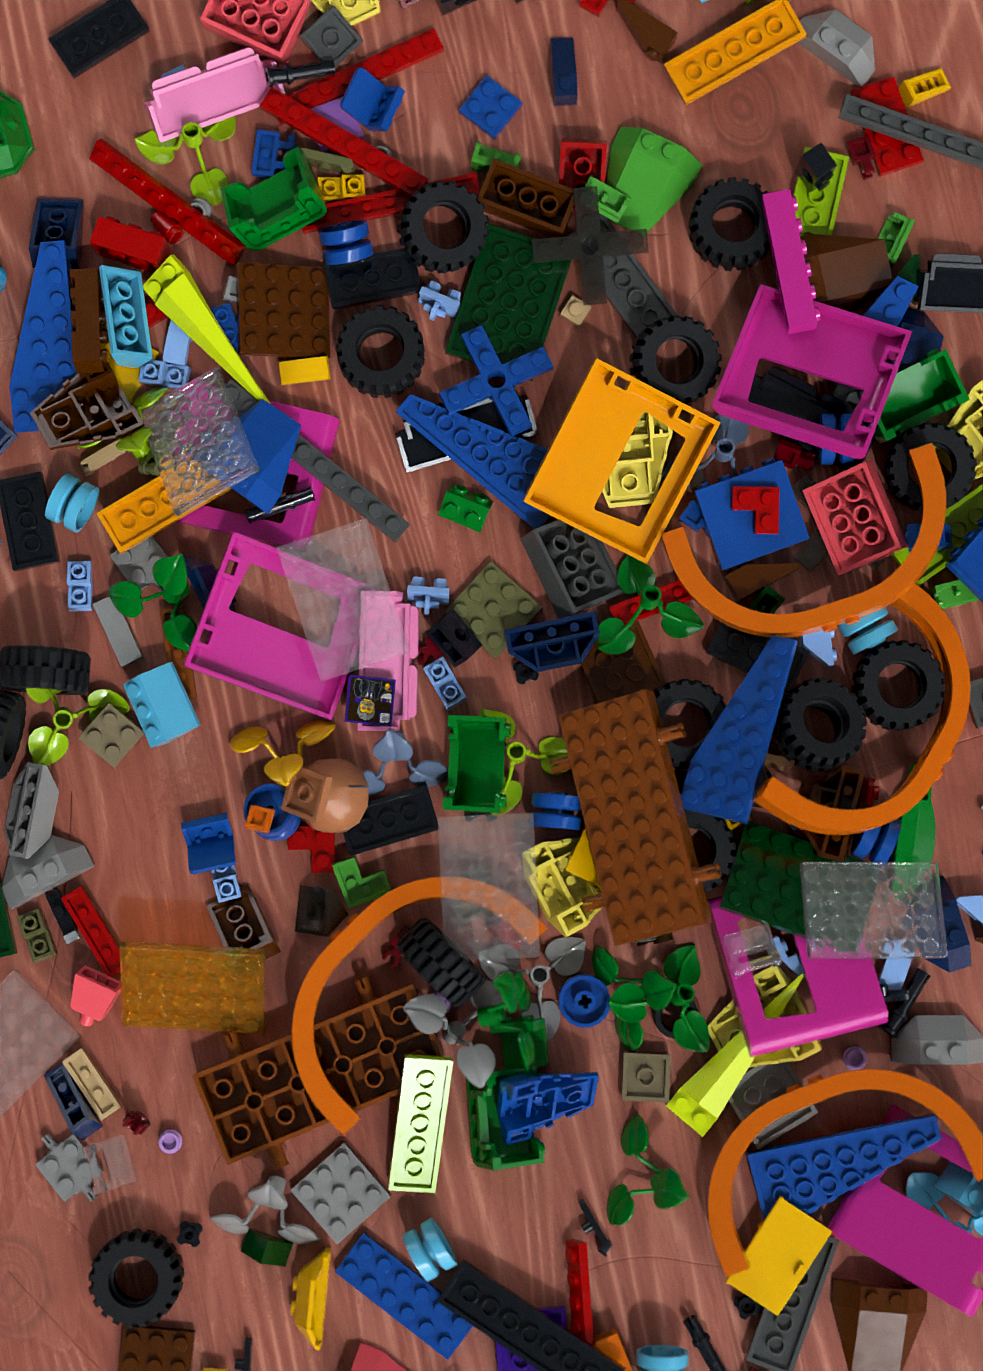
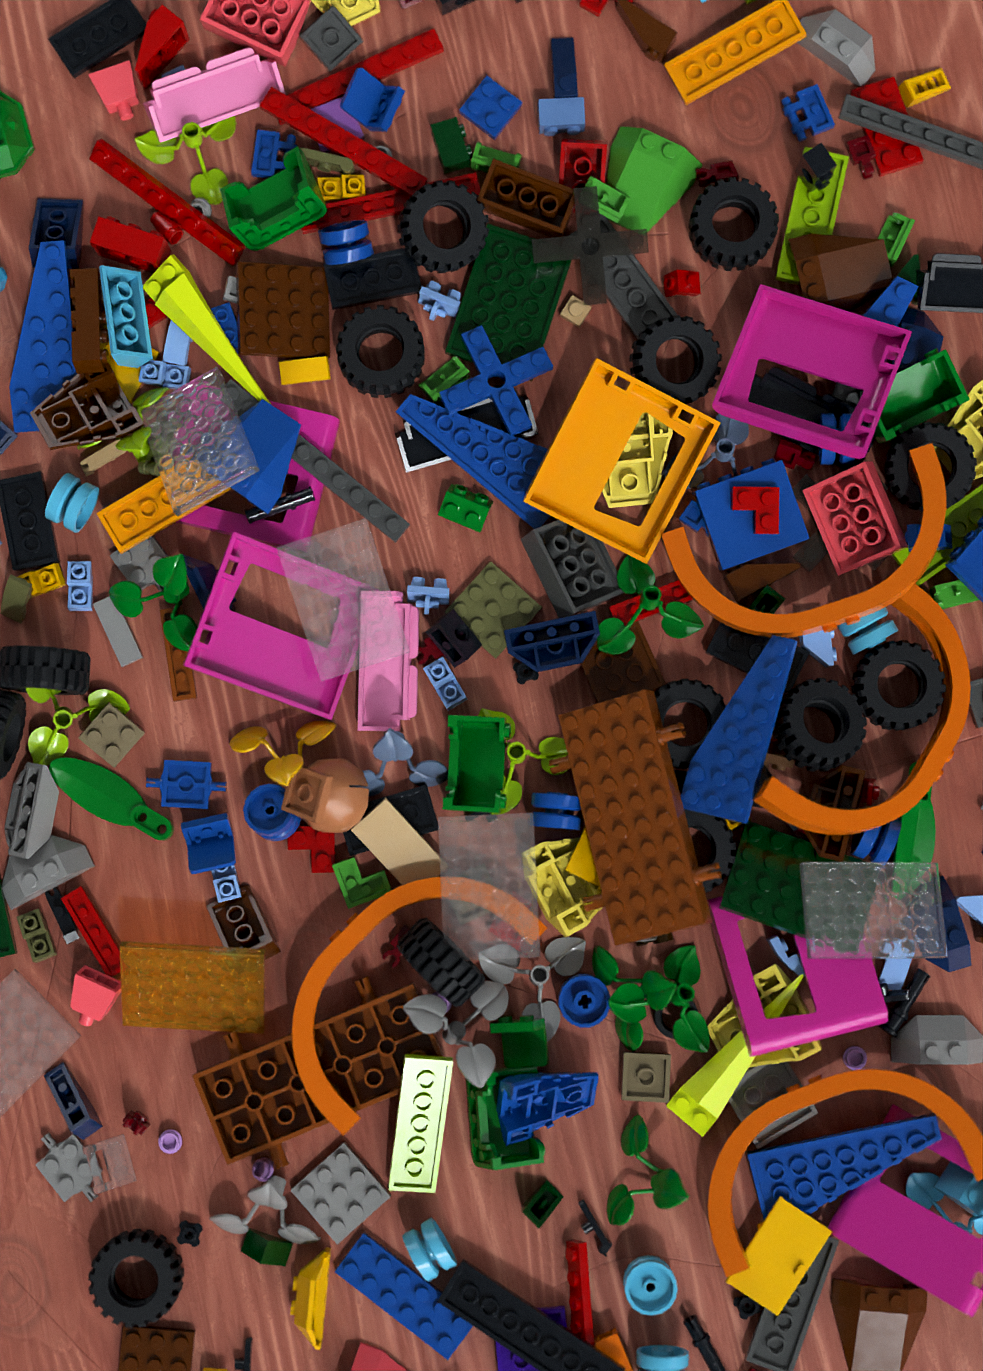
tan plate [62,1047,122,1121] -> none
medium azure slope [123,662,201,748] -> none
orange tile [244,804,275,834] -> none
black pin [264,60,335,88] -> none
clear smoke slope [295,885,349,937] -> none
tile [344,675,396,726] -> none
green plant [477,971,536,1076] -> none
clear plate [721,923,782,978] -> none
dark pink brick [762,189,820,335] -> none
none -> olive slope [0,575,32,623]
none -> yellow slope [18,563,66,598]
none -> green plant [49,758,174,841]
none -> coral torso [88,60,139,121]
none -> red slope [135,4,190,90]
none -> blue plate [146,760,227,809]
none -> lavender plate [252,1157,274,1182]
none -> tan tile [351,797,449,885]
none -> bright green hinge [419,356,470,404]
none -> dark green brick [430,117,473,175]
none -> dark green slope [521,1180,564,1229]
none -> medium blue brick [538,97,585,136]
none -> medium azure wheel [622,1255,678,1316]
none -> red bracket [663,269,701,298]
none -> dark red plate [696,160,739,187]
none -> blue plate [781,84,835,142]

